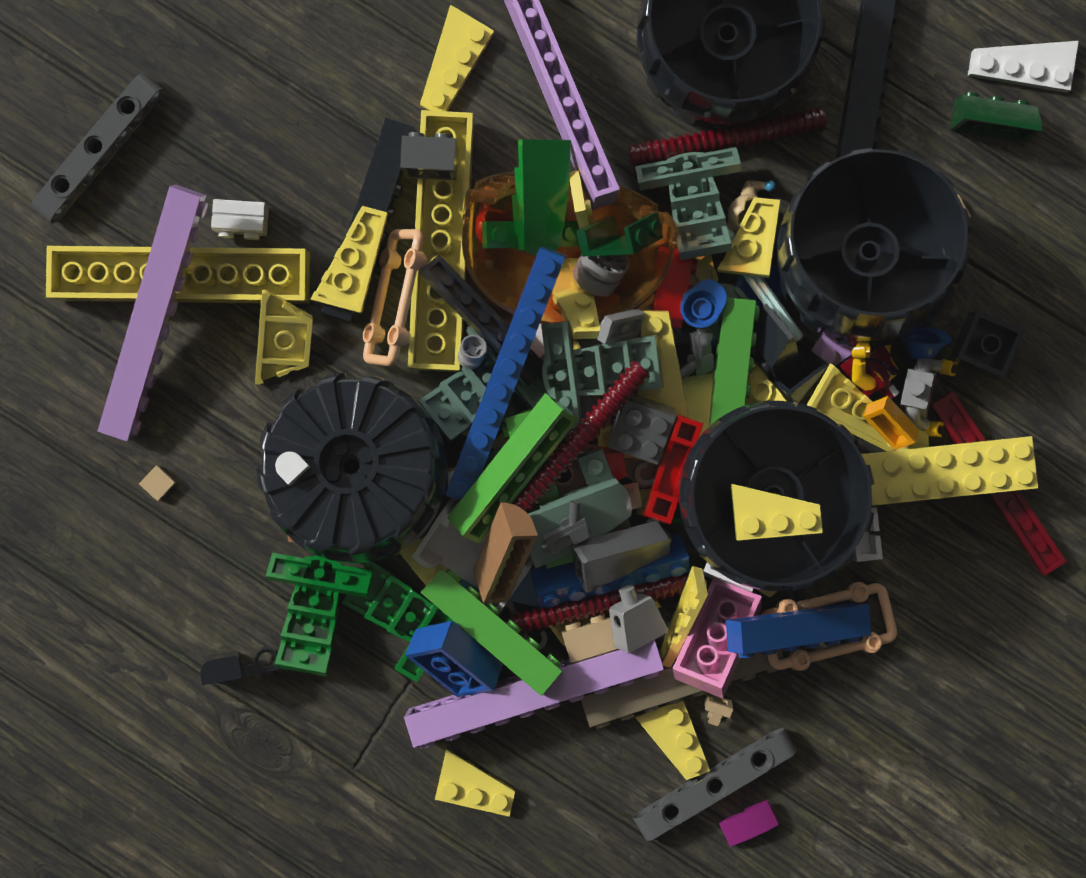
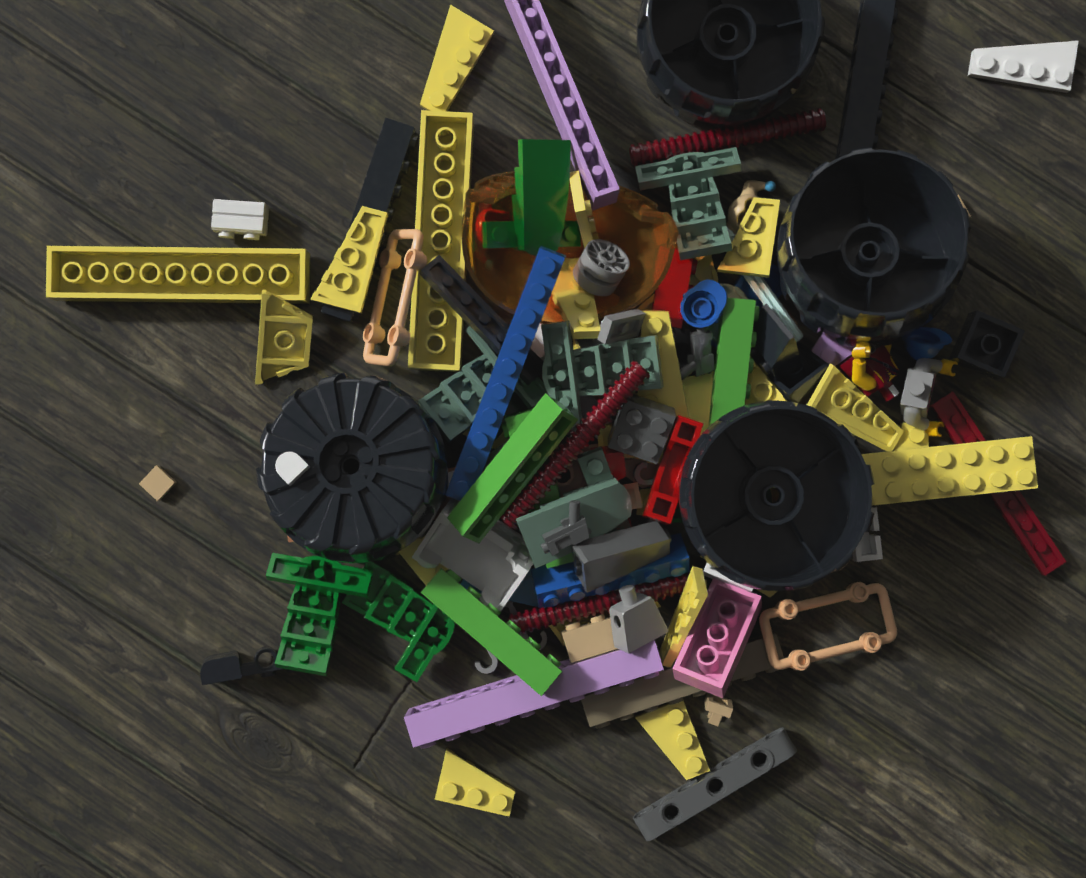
dark grey beam [31,73,164,224] -> none
lavender brick [98,184,208,441] -> none
dark grey brick [400,132,458,181] -> none
blue brick [405,621,503,697] -> none
light grey wheel [458,335,487,369] -> none
medium nougat brick [473,503,538,603] -> none
dark green panel [576,212,663,257] -> none
magenta slope [719,800,779,846] -> none
blue brick [726,603,871,658] -> none
light yellow wing [731,484,822,540] -> none
light orange piece [863,396,919,450] -> none
dark green slope [950,92,1042,142] -> none

